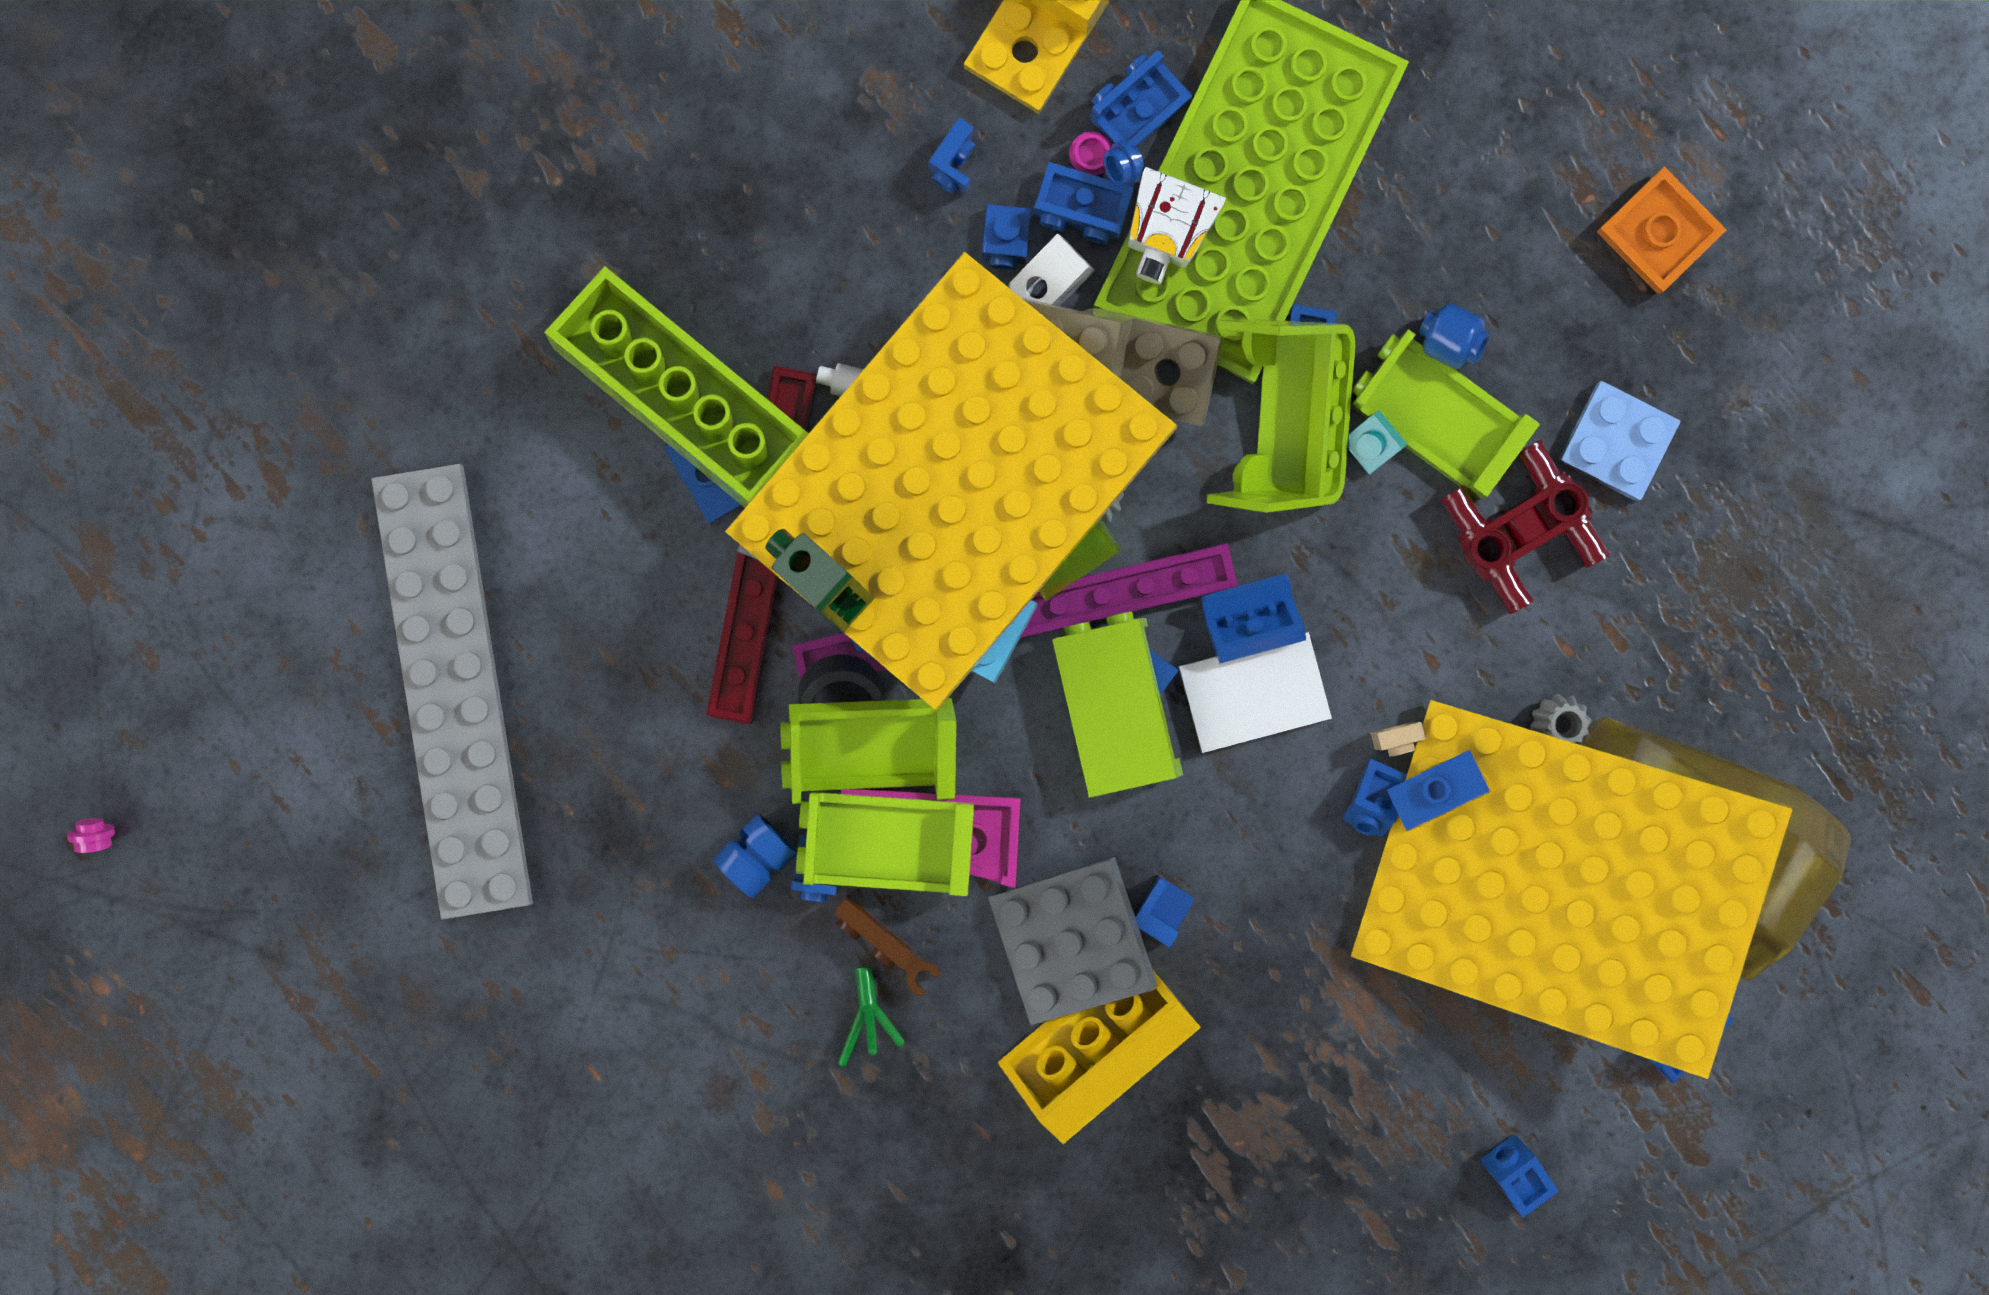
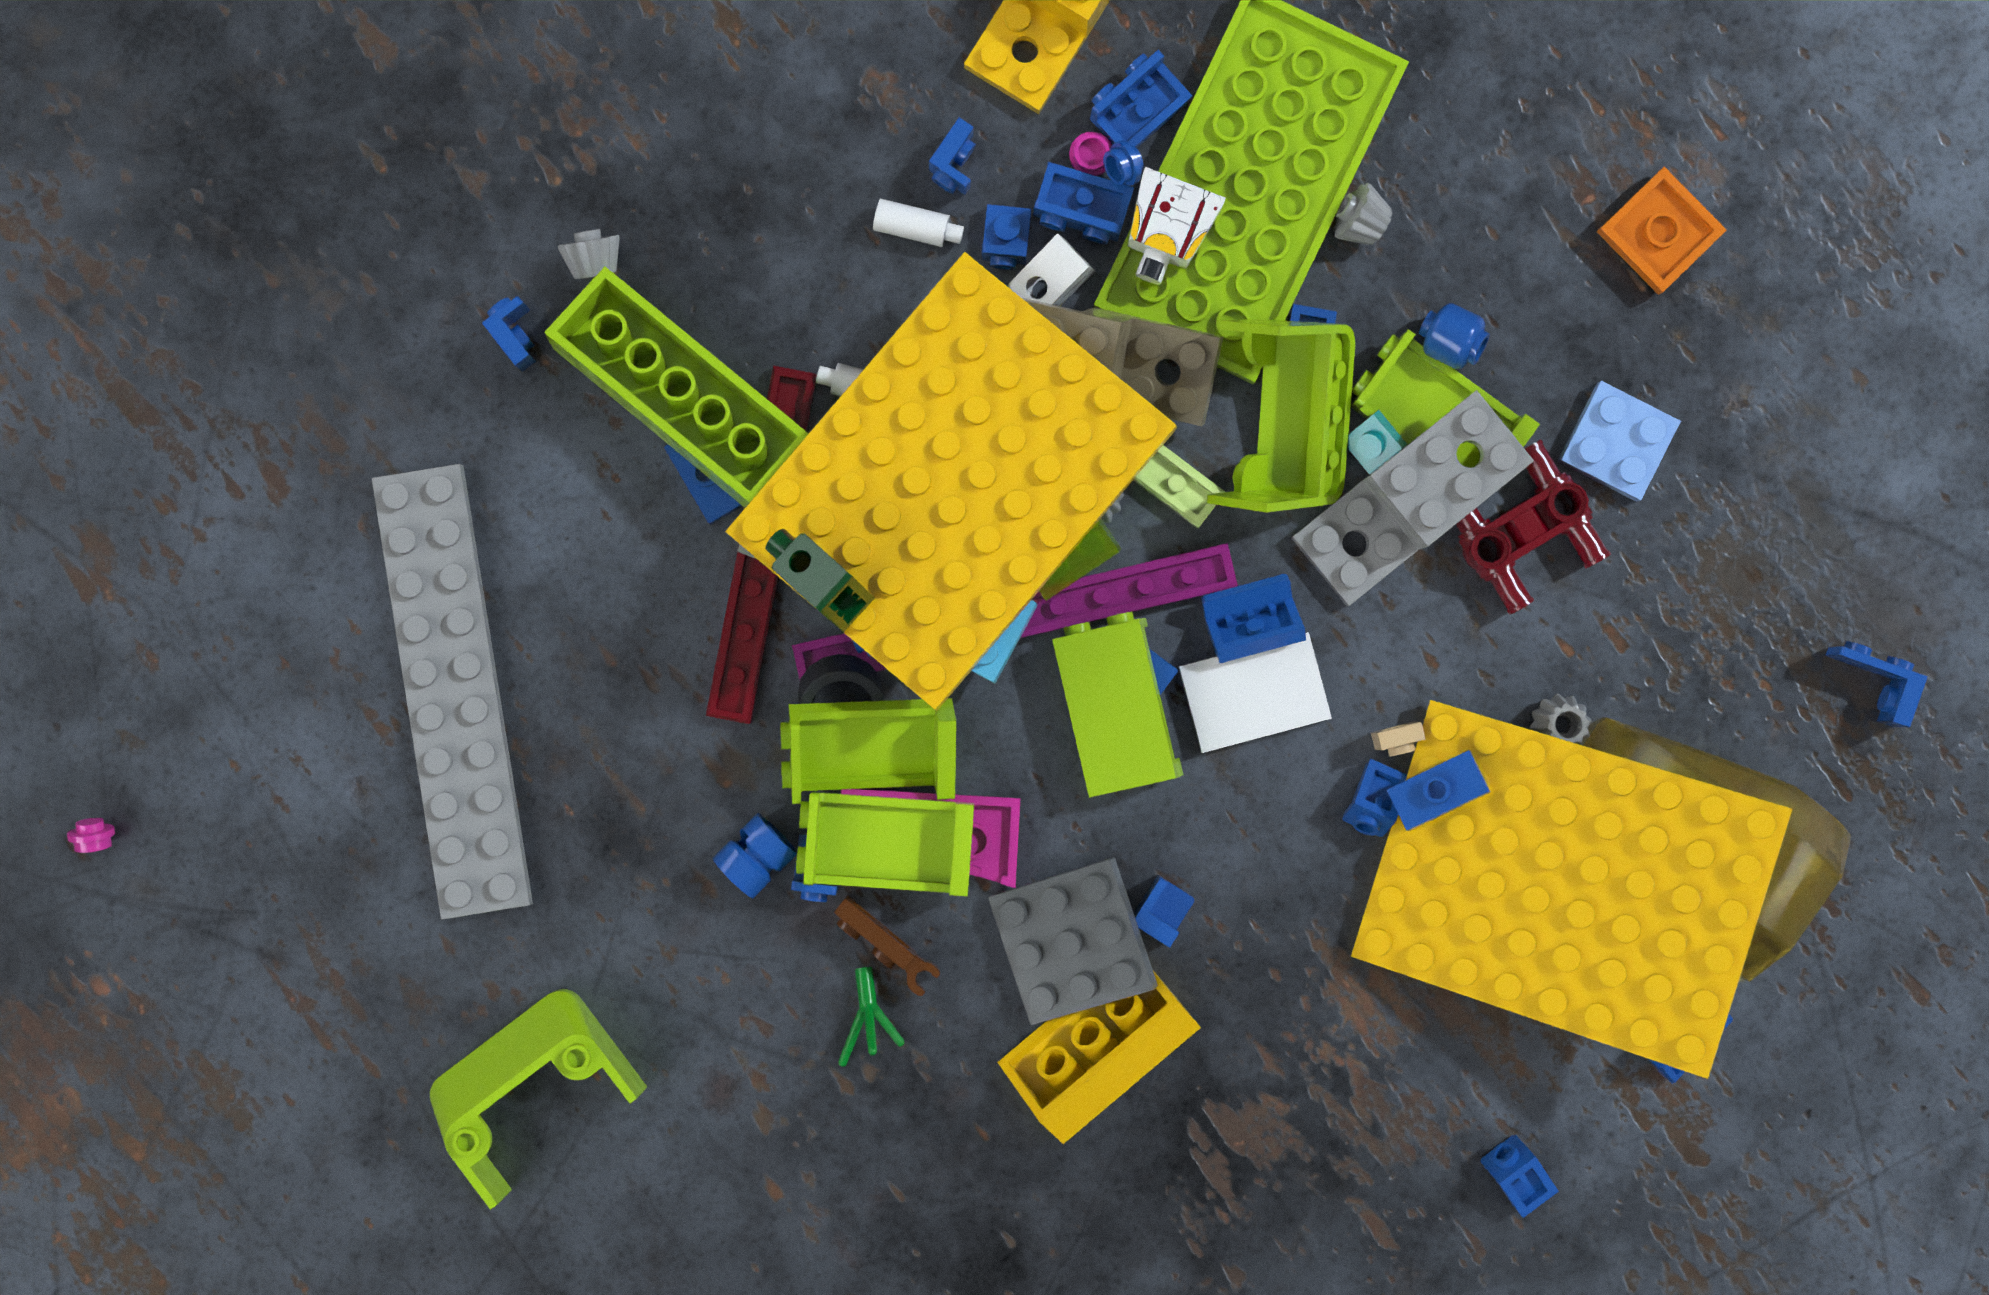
none -> lime windscreen [430,989,647,1210]
none -> blue bracket [482,296,536,372]
none -> light grey piece [558,229,620,279]
none -> white cylinder [873,199,964,247]
none -> yellowish green tile [1134,445,1225,529]
none -> light grey bracket [1291,390,1534,607]
none -> light grey piece [1333,183,1393,245]
none -> blue bracket [1825,641,1928,728]

